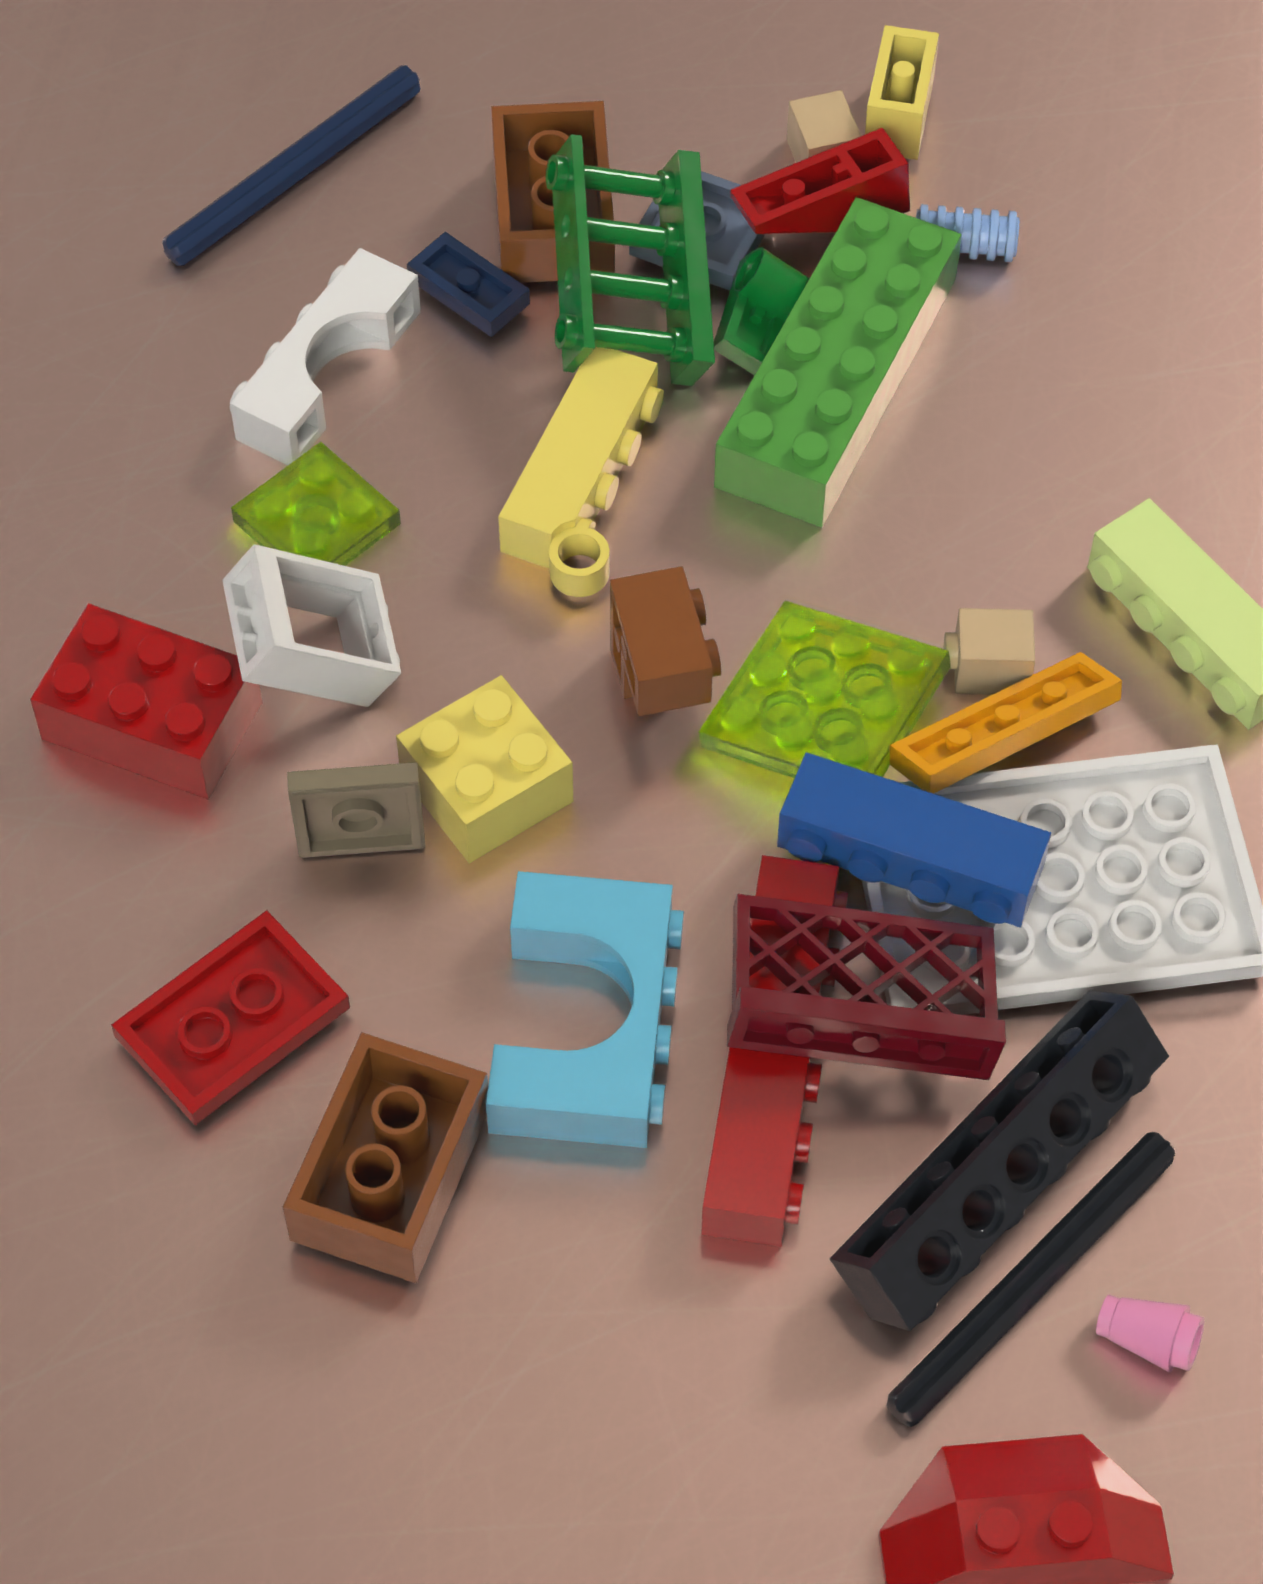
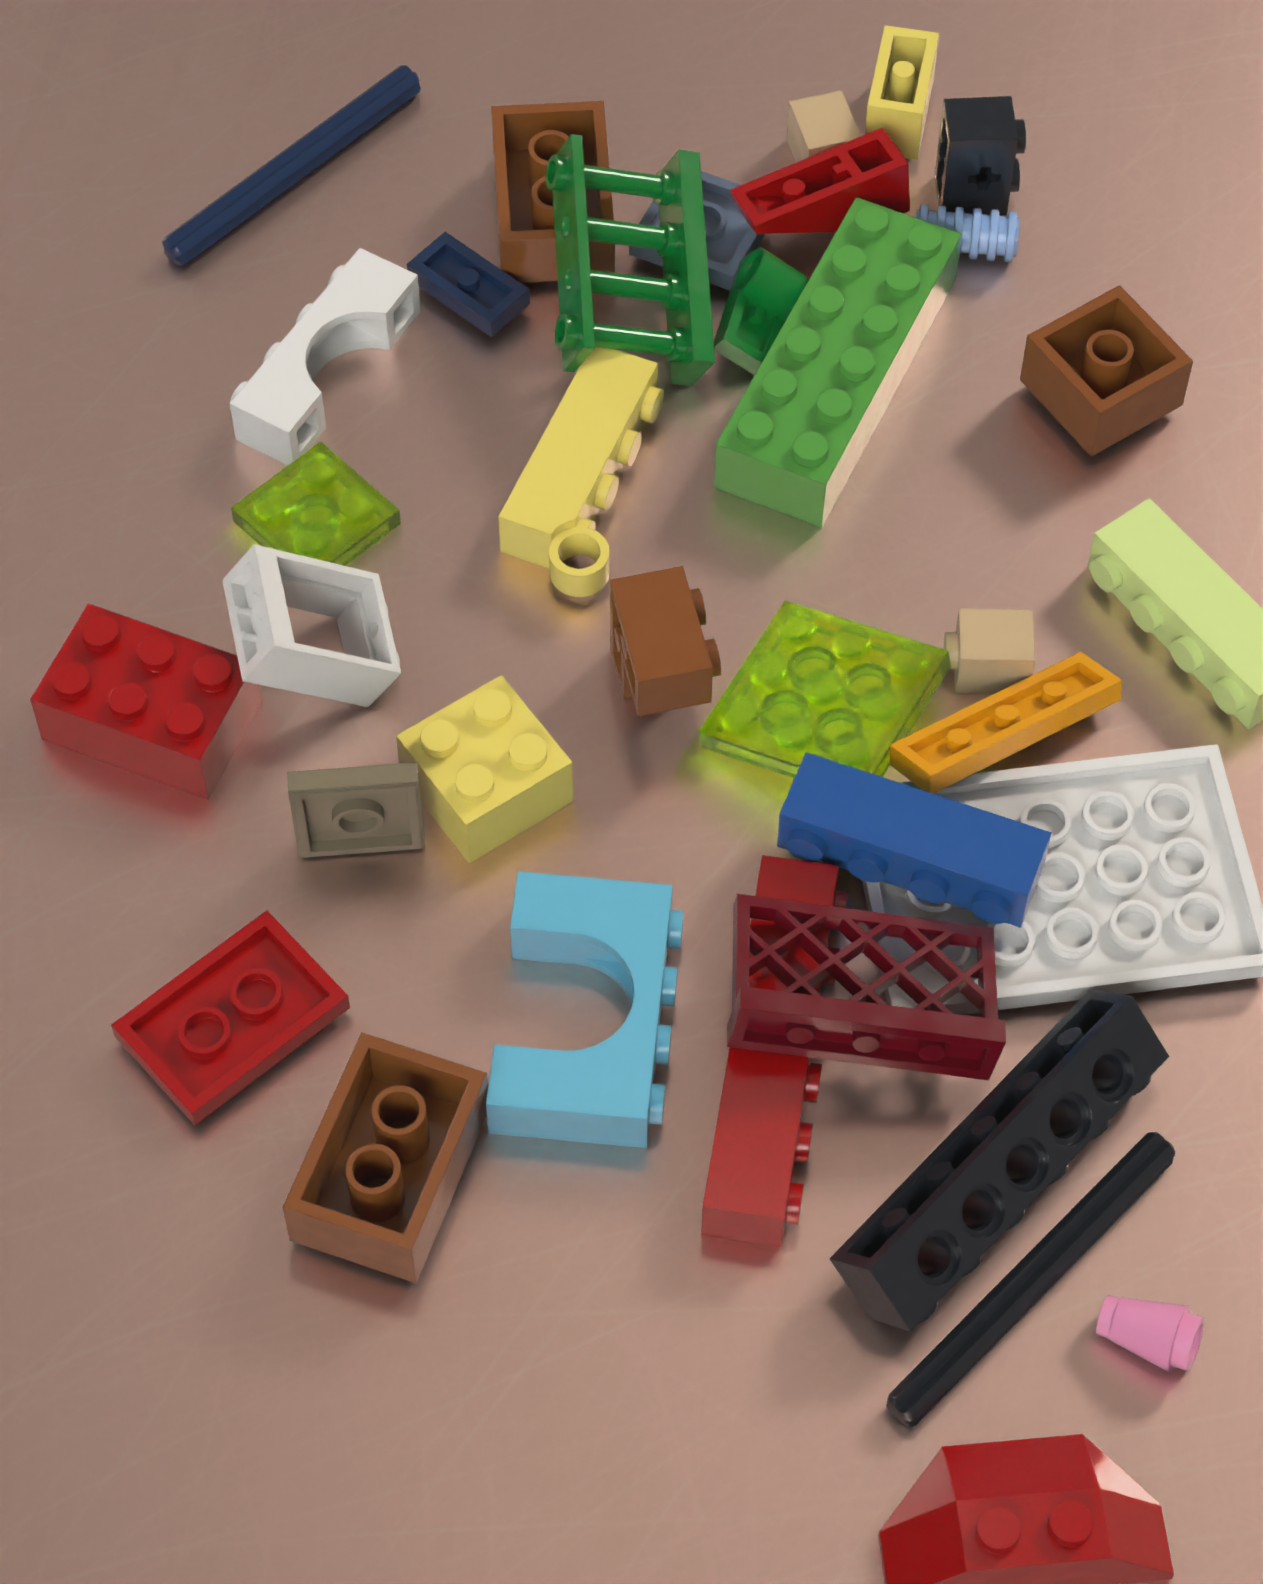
none -> black brick [934,96,1026,216]
none -> dark orange brick [1020,285,1193,457]

